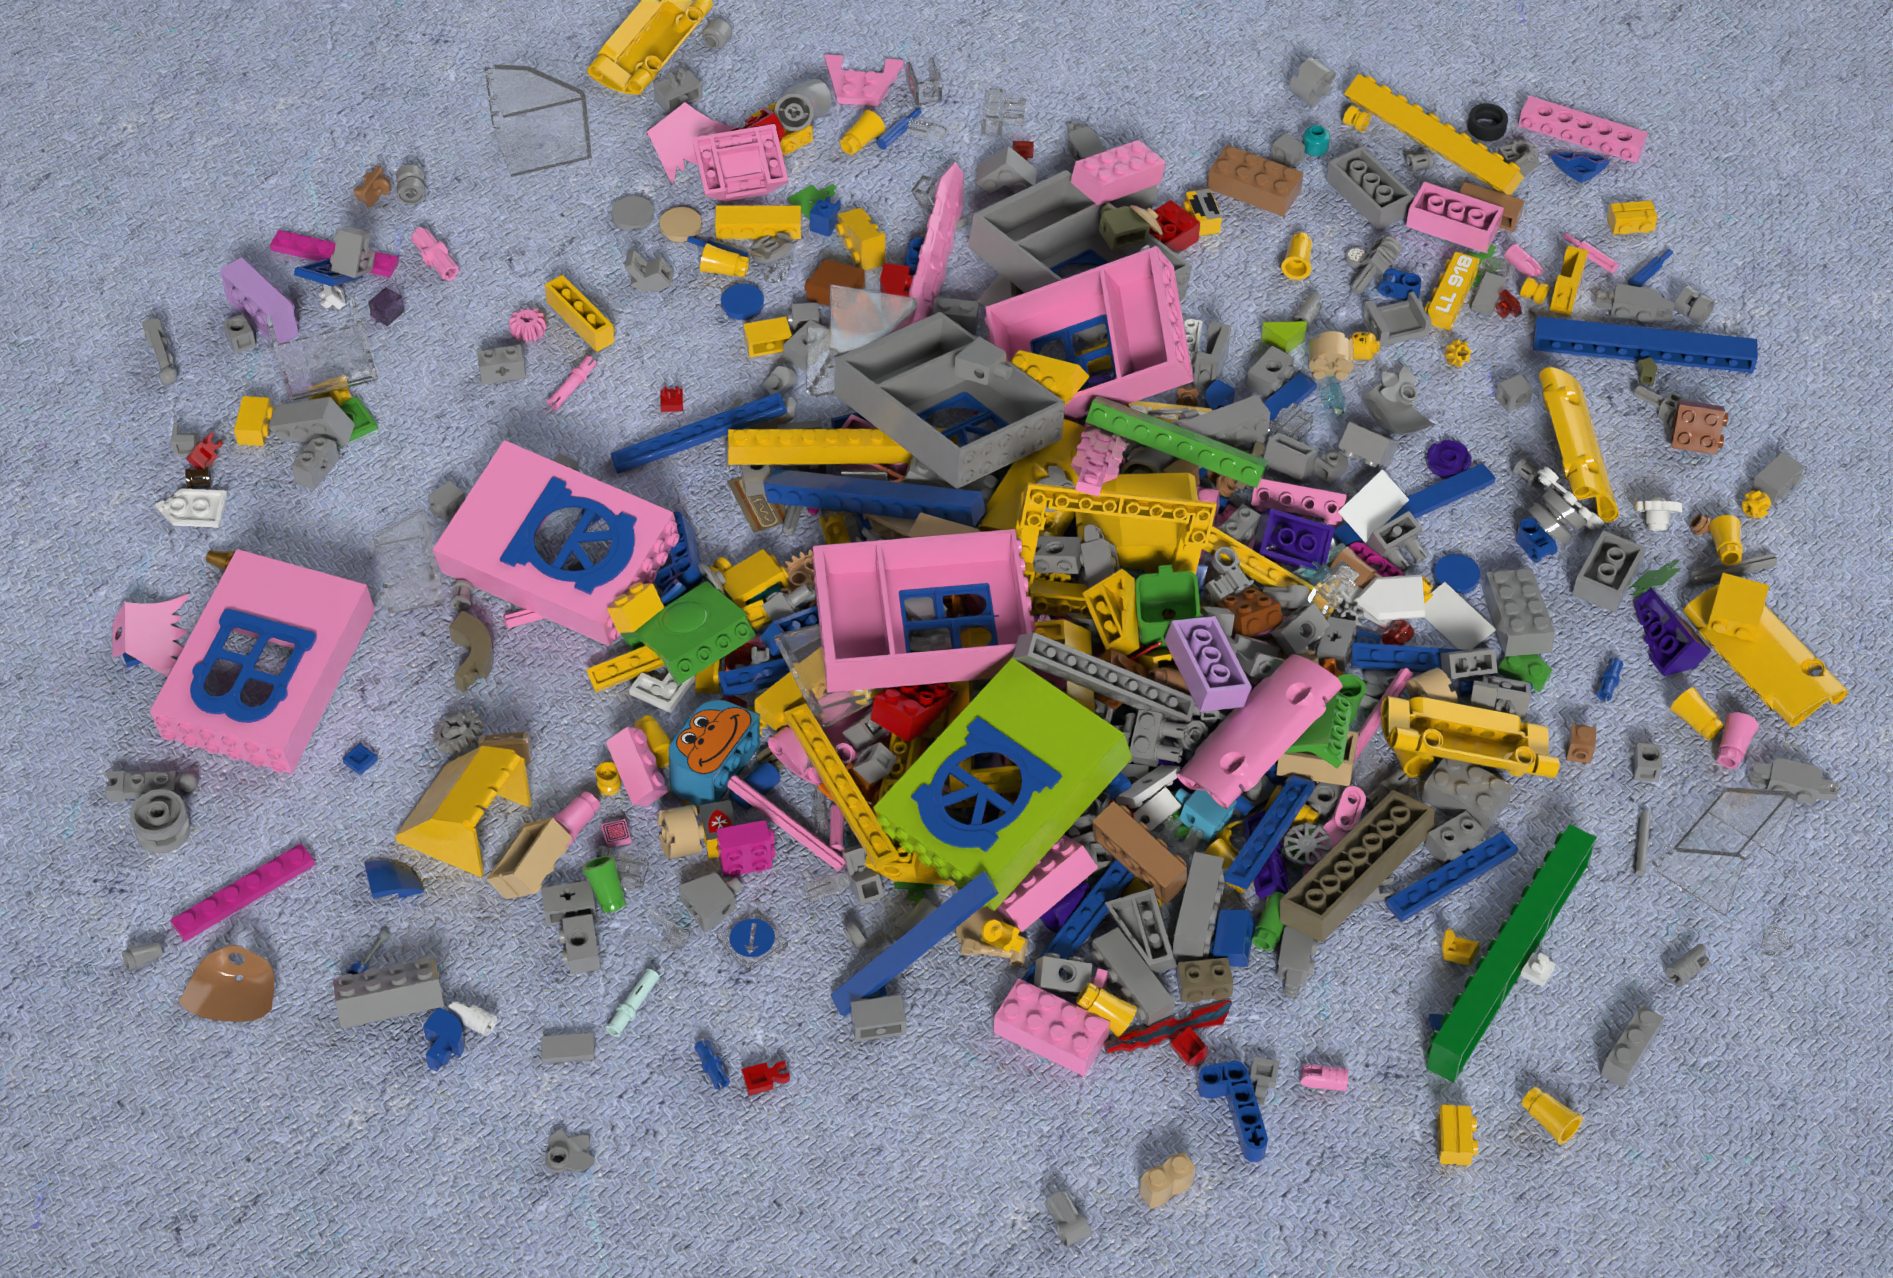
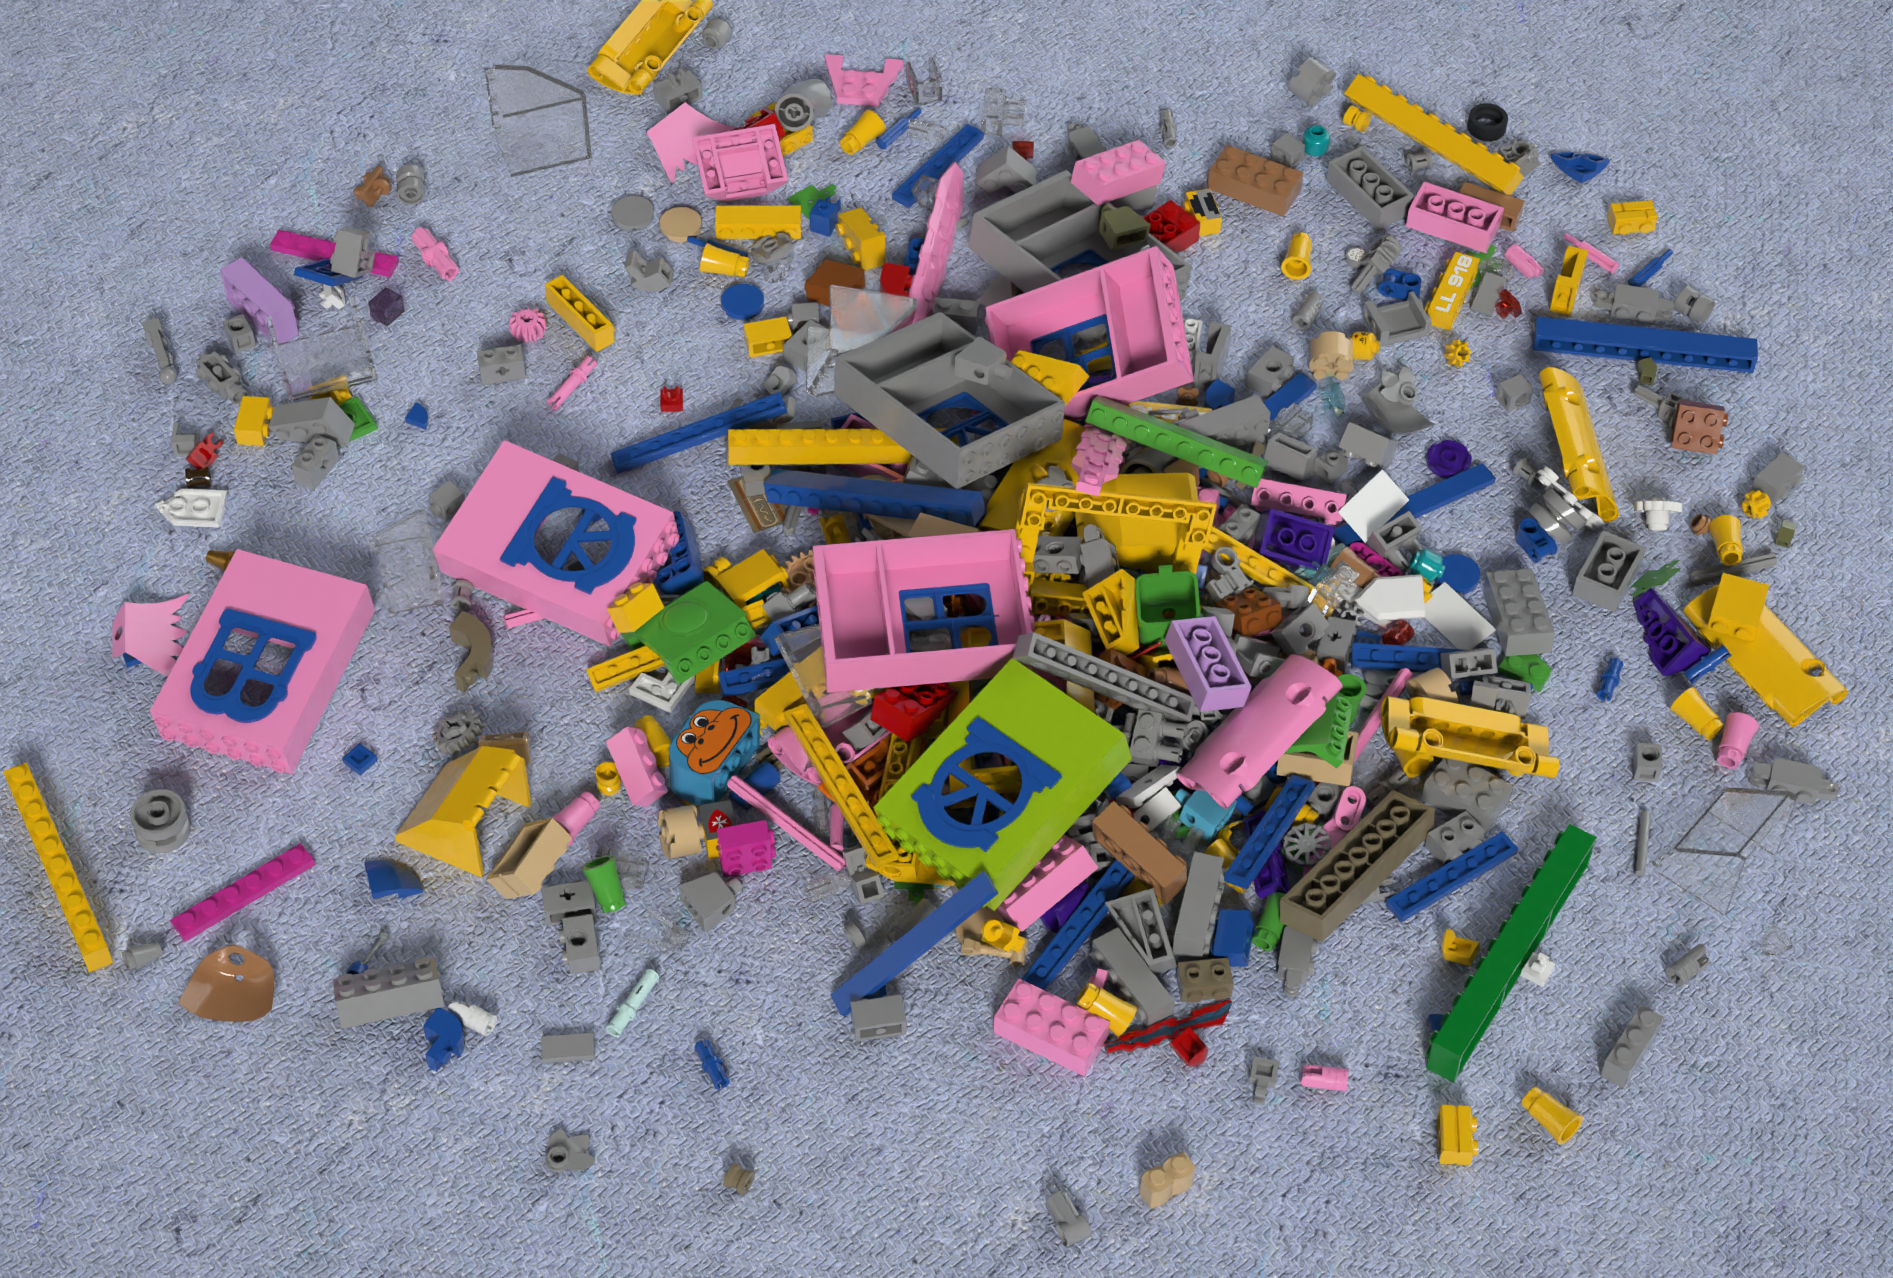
light grey plate [105,770,197,802] -> none
bright pink tile [601,819,631,849] -> none
blue brick [658,578,687,606] -> none
light grey dish [698,562,726,595] -> none
tile [717,908,788,973] -> none
red plate [741,1061,790,1096] -> none
light grey plate [841,470,888,481] -> none
light grey brick [853,742,897,784] -> none
light grey brick [1034,953,1092,996] -> none
tan dish [1130,205,1163,236] -> none
blue beam [1197,1061,1268,1162] -> none
medium nougat plate [1216,475,1237,497] -> none
lime slope [1261,321,1307,354] -> none
bright pink brick [1518,95,1648,163] -> none
yellow wheel [1520,277,1549,305] -> none
medium nougat brick [1566,724,1596,764] -> none
none -> yellow brick [3,762,113,973]
none -> light grey brick [195,352,247,404]
none -> blue tile [405,403,428,430]
none -> dark tan wheel [723,1162,755,1195]
none -> blue plate [892,124,984,208]
none -> light grey pin [1160,109,1177,148]
none -> teal head [1409,548,1445,582]
none -> blue pin [1683,644,1731,684]
none -> olive piece [1775,520,1797,548]

